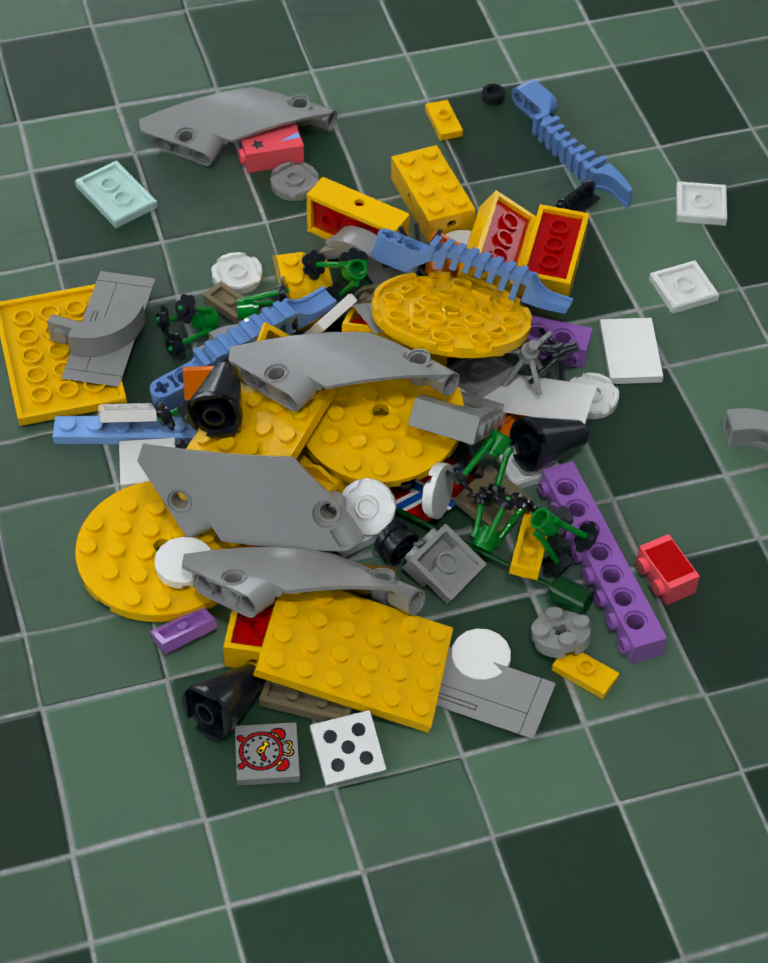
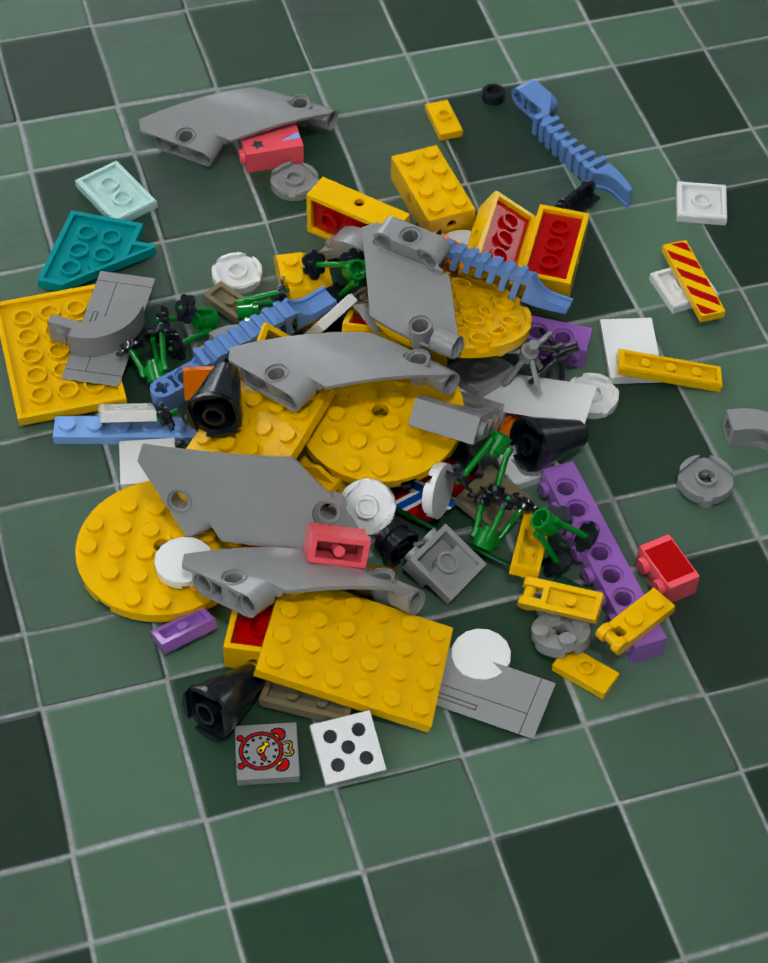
none -> teal wing [37,210,157,291]
none -> plant [116,322,177,385]
none -> coral brick [303,522,371,569]
none -> light grey panel [361,216,465,359]
none -> yellow plate [517,576,605,625]
none -> yellow plate [595,588,675,655]
none -> yellow tile [616,349,723,392]
none -> yellow tile [662,240,726,323]
none -> light grey plate [676,455,734,508]

